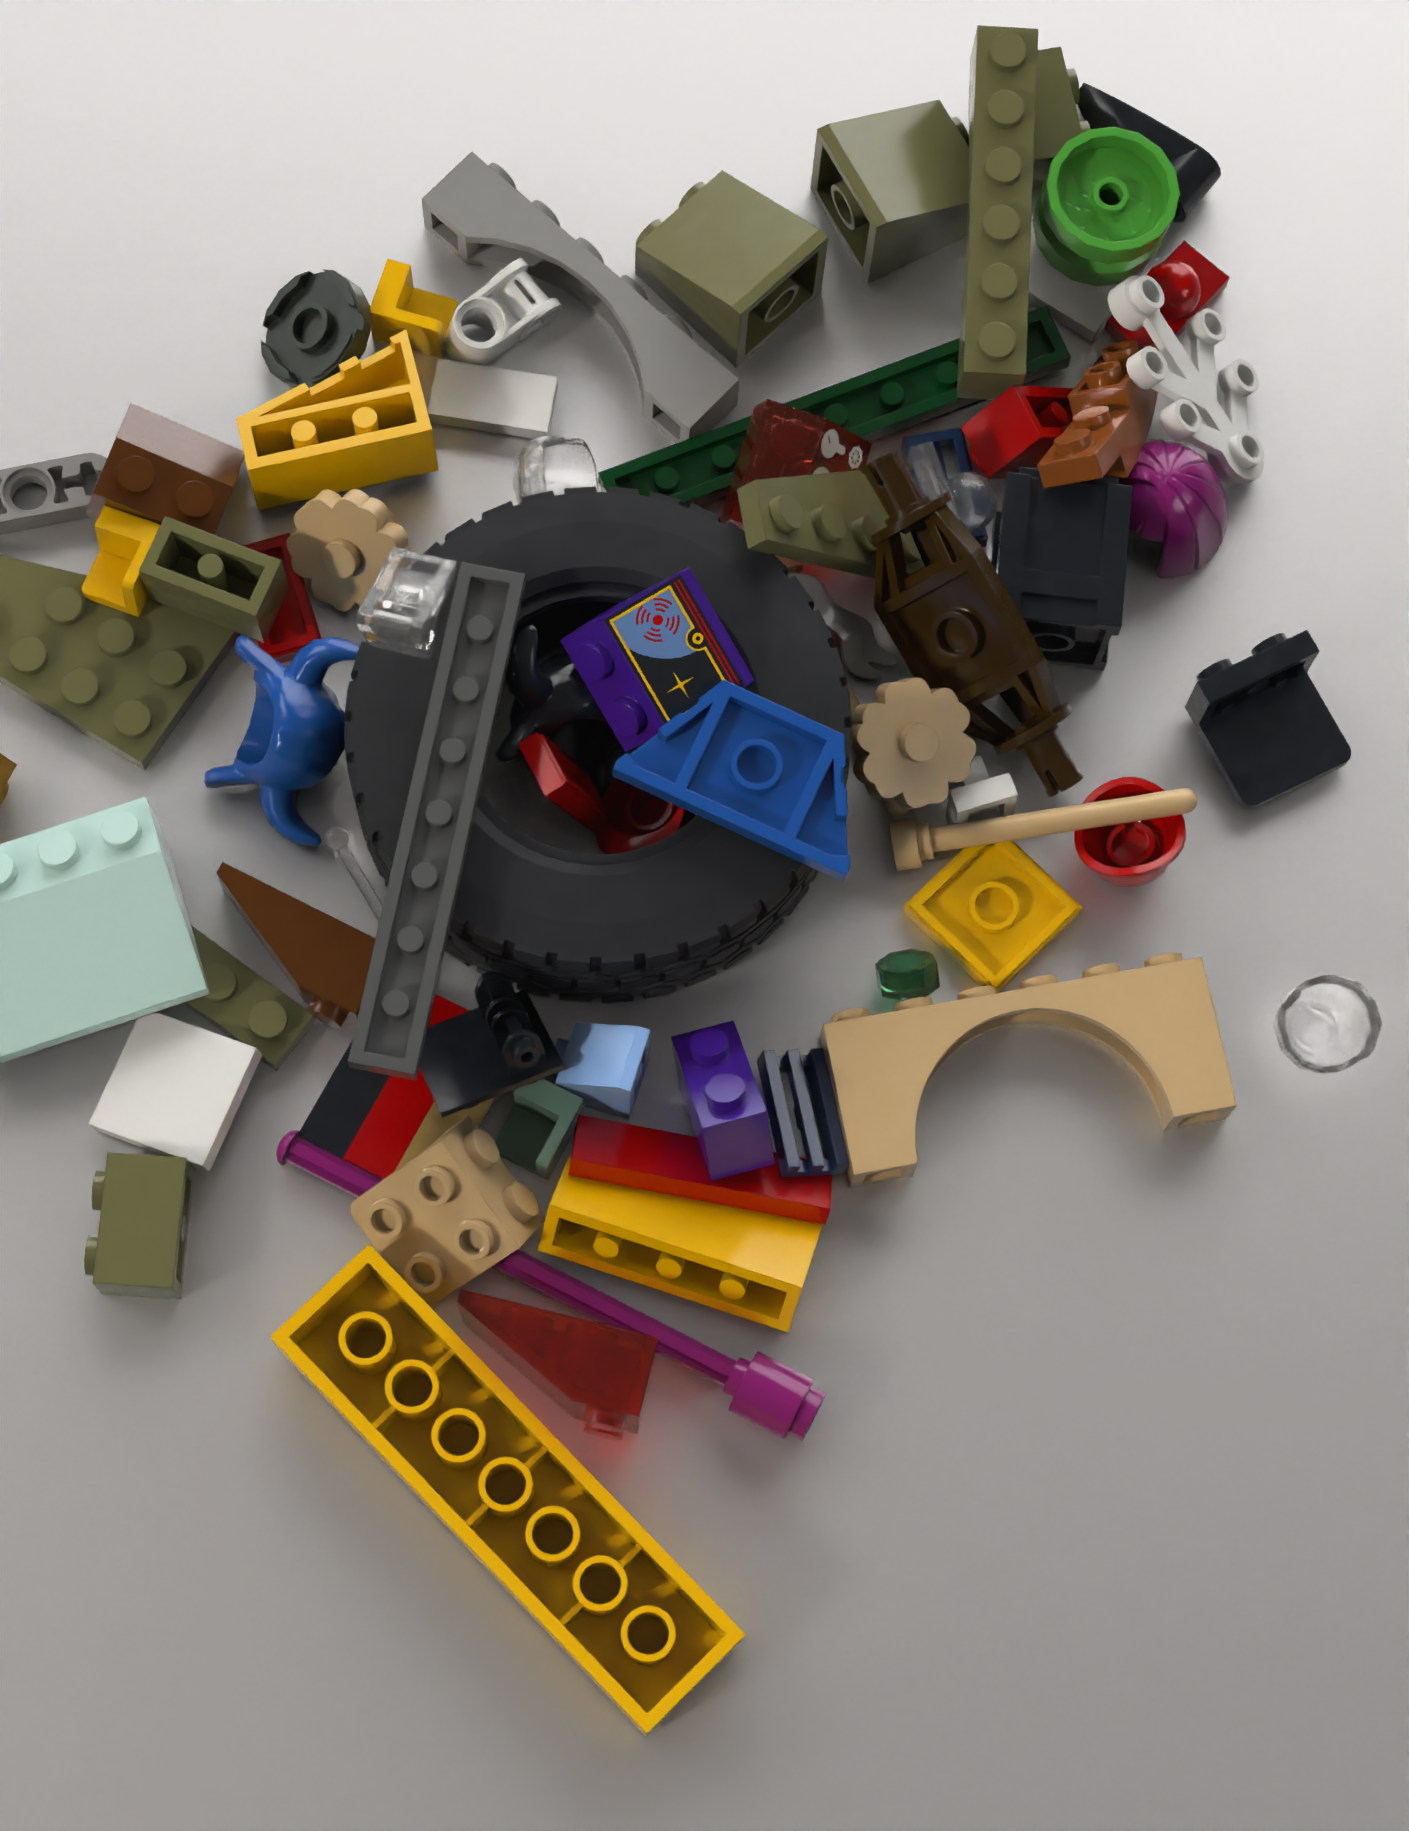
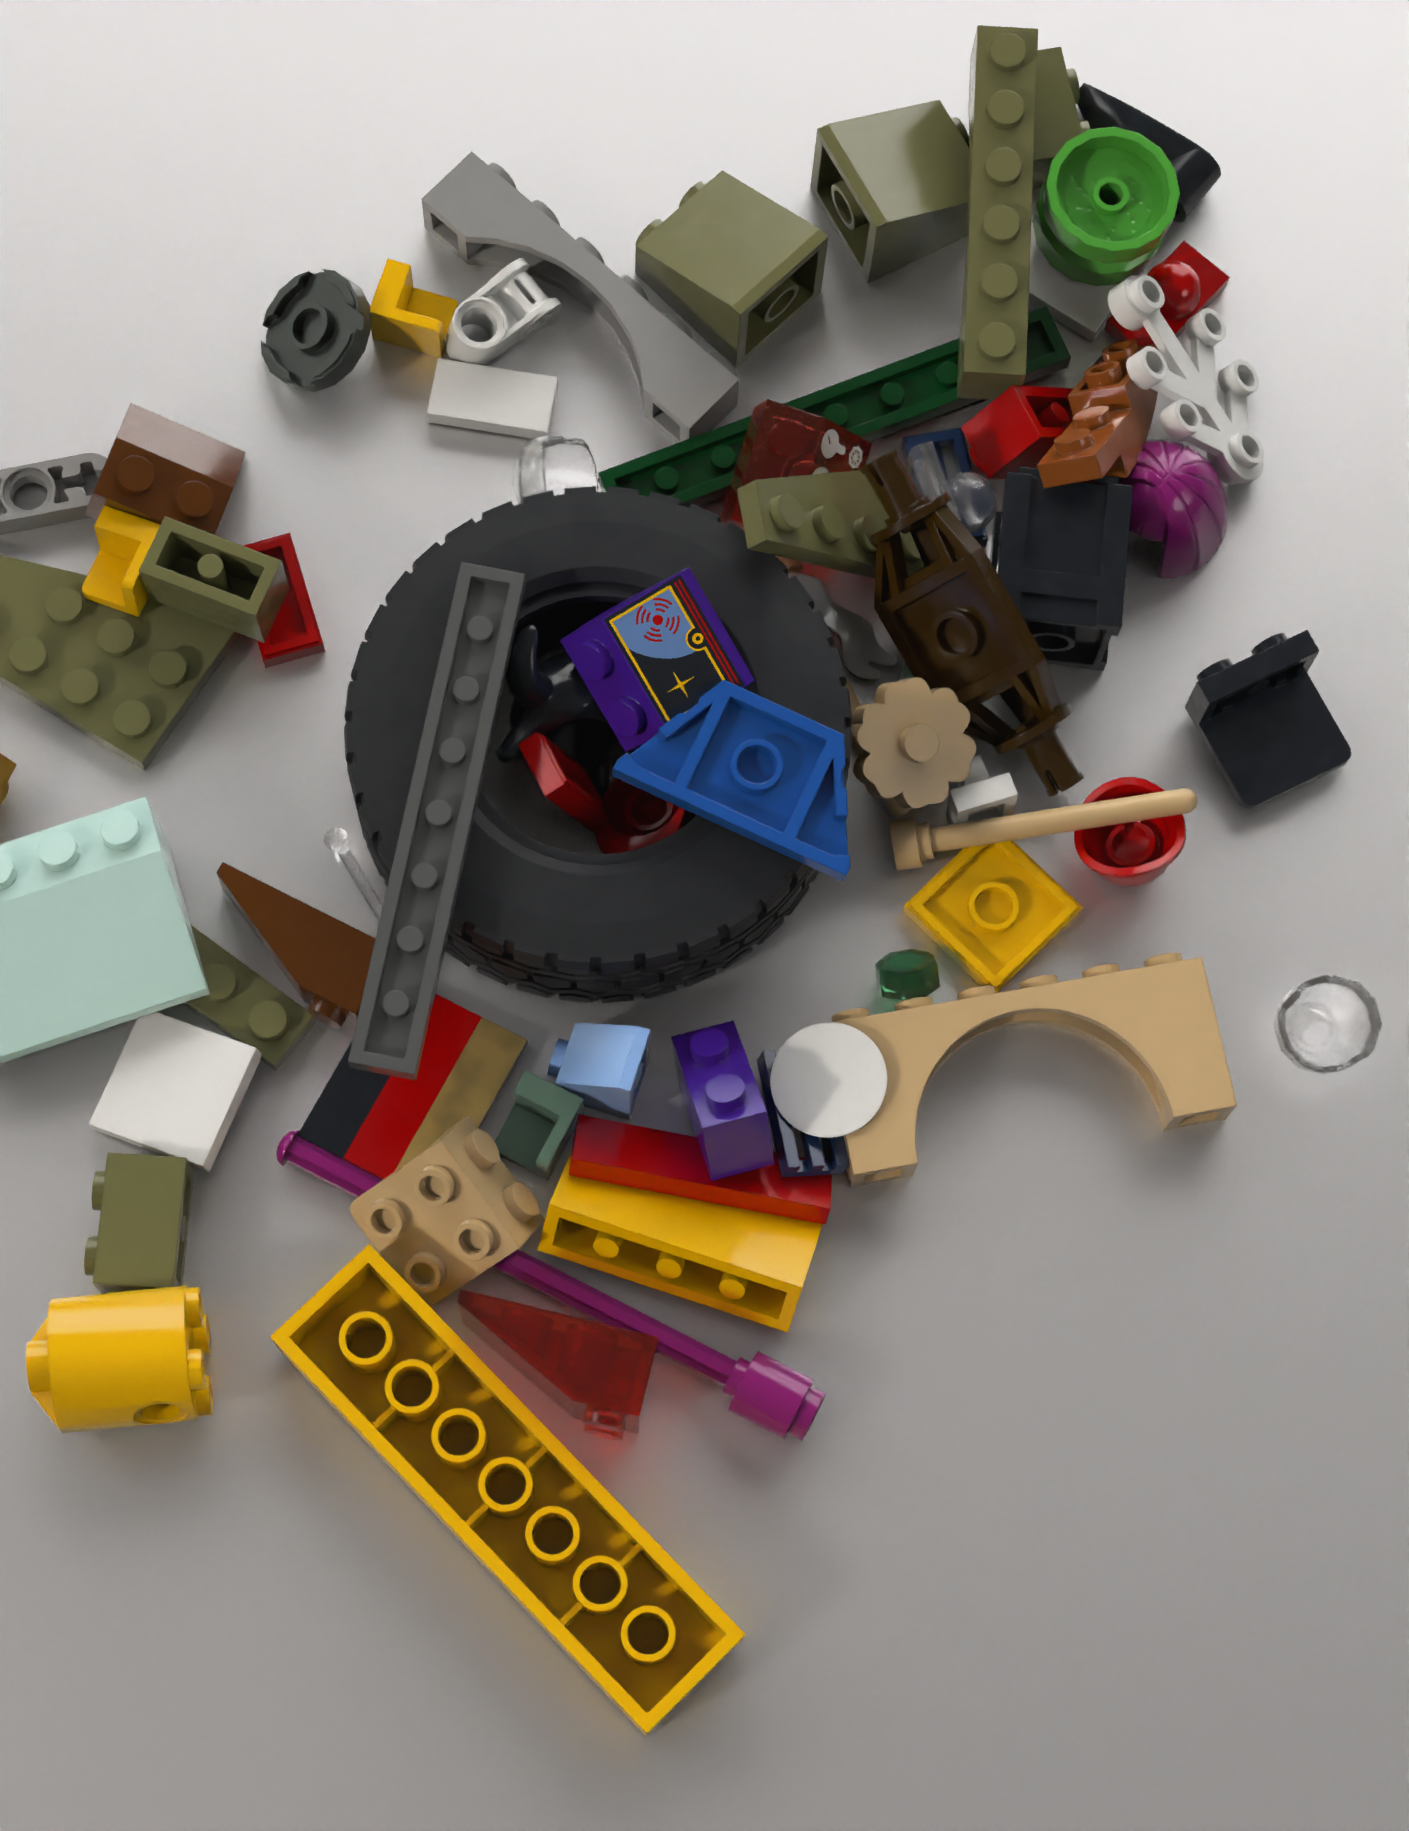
blue piece [204,635,360,846] -> none
yellow wedge [236,329,439,510] -> none
tan plant [286,489,413,612] -> none
clear slope [356,547,456,660] -> none
black hinge [419,971,565,1118] -> none
none -> yellow cylinder [26,1285,214,1434]
none -> white sticker [770,1022,887,1138]

